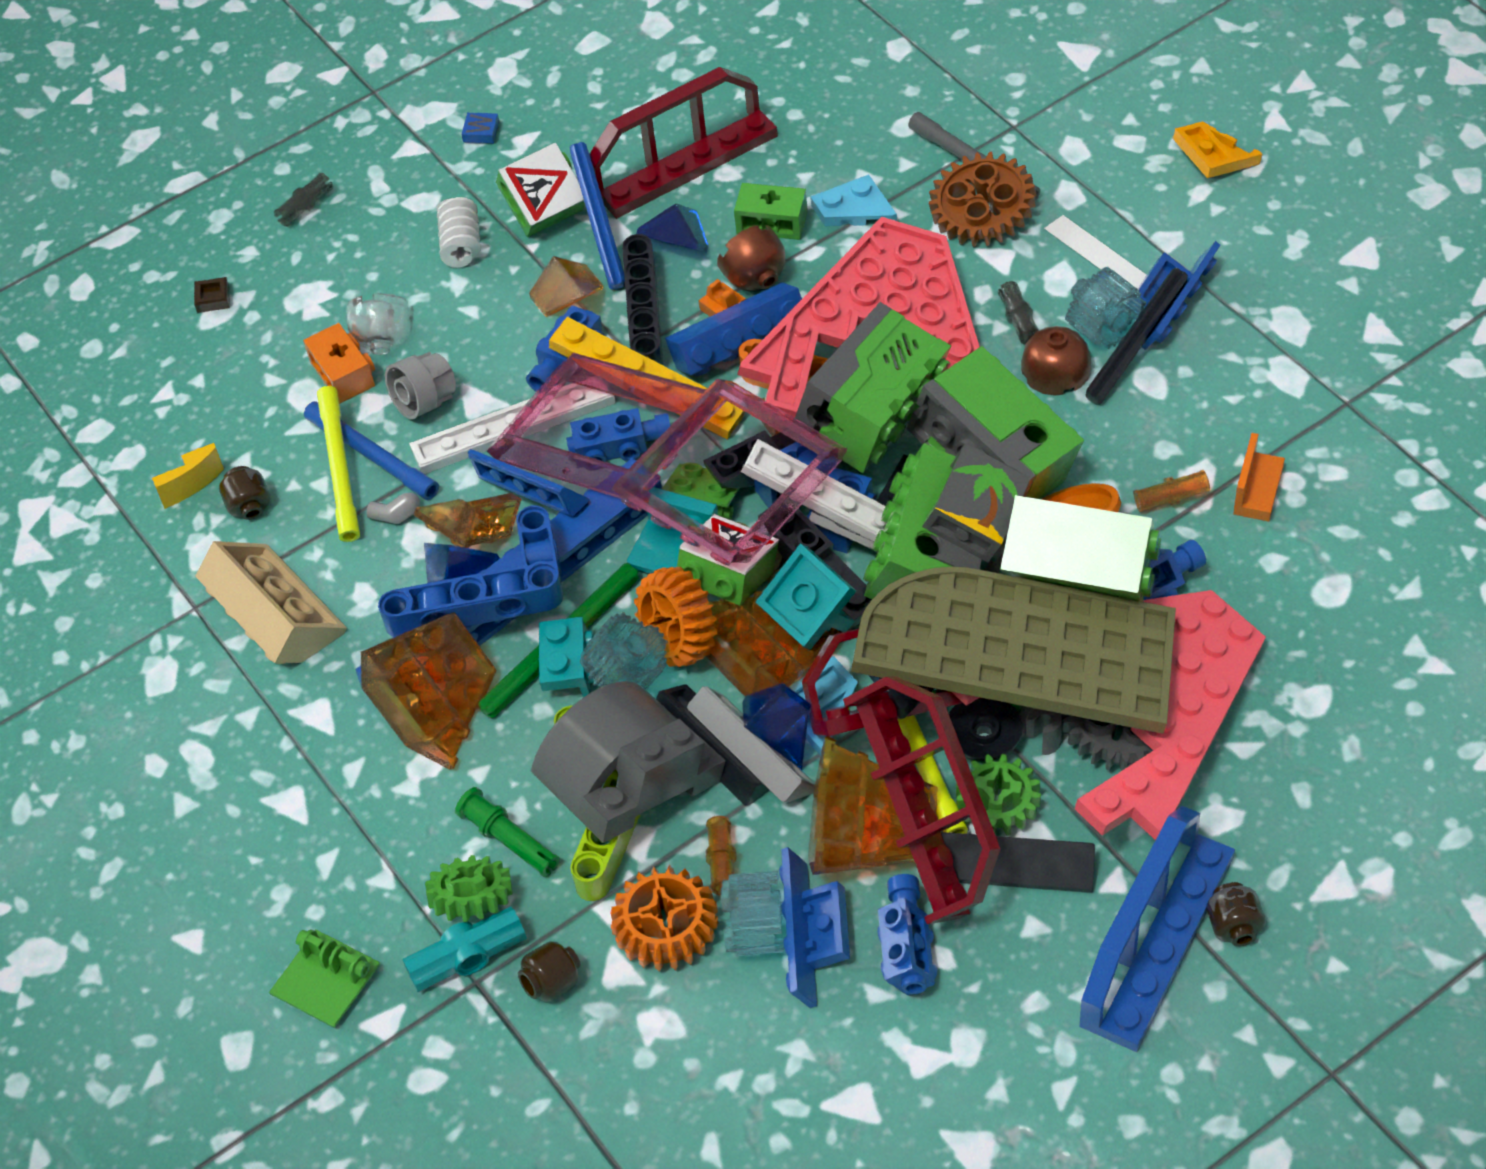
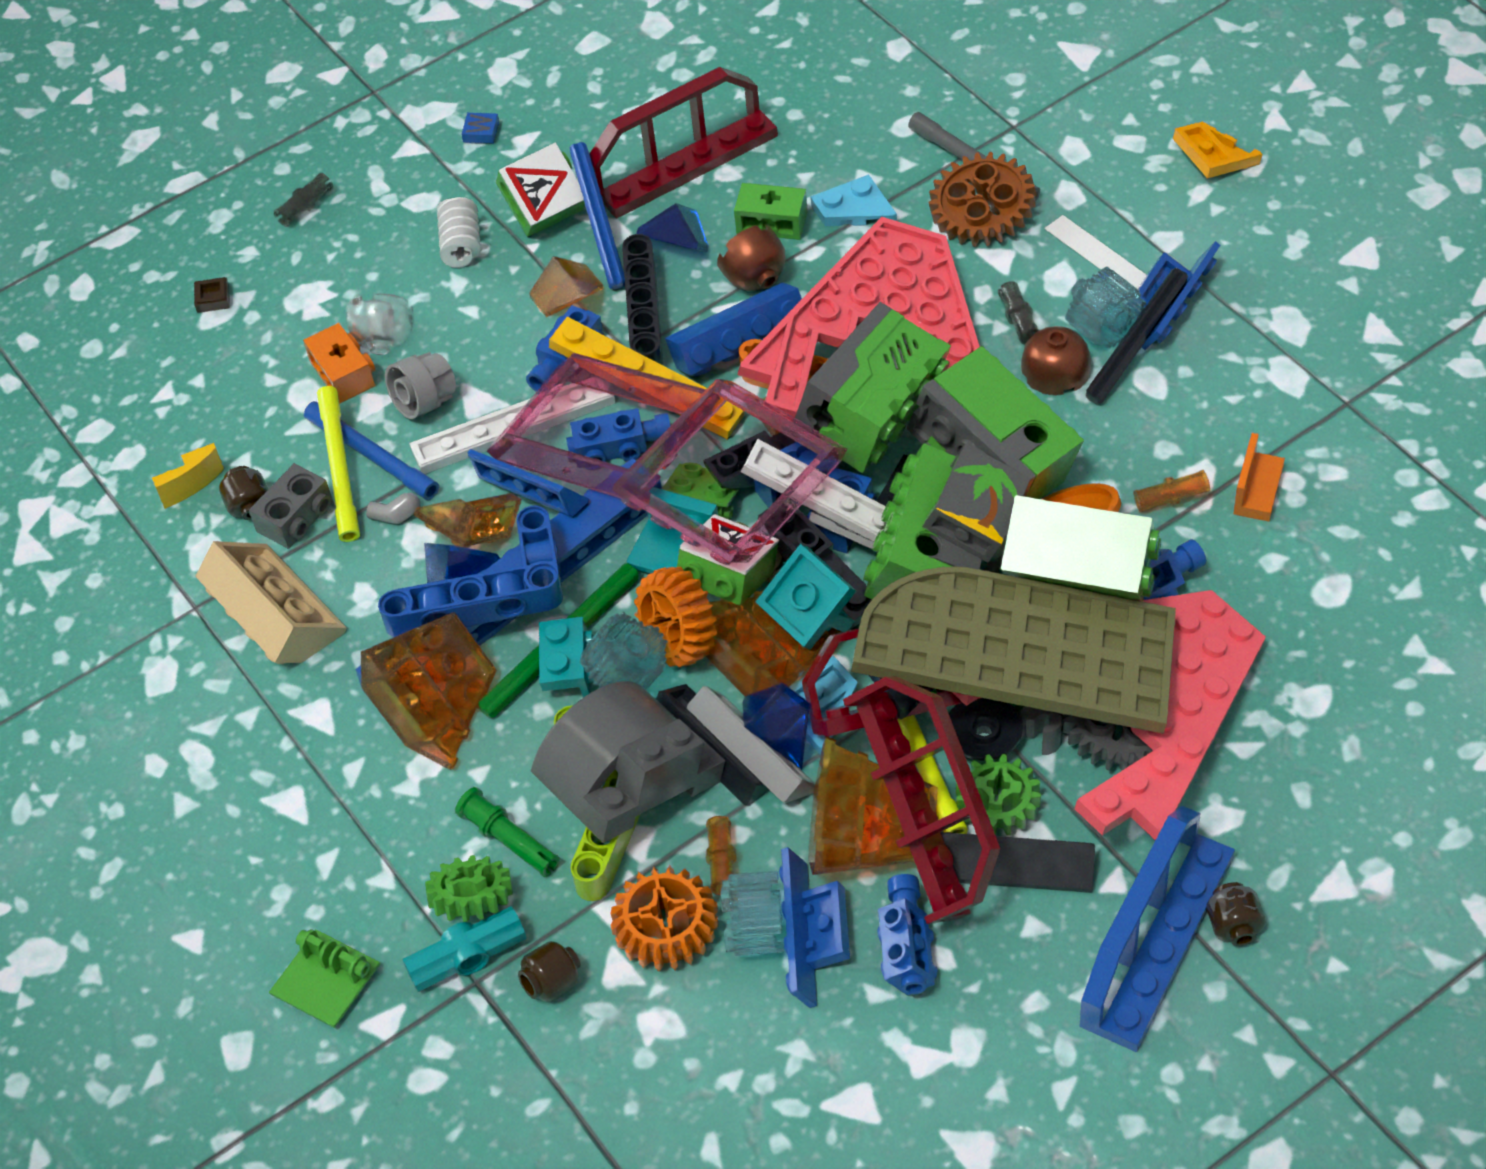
orange tile [698,279,746,317] -> none
none -> dark grey brick [249,463,333,549]

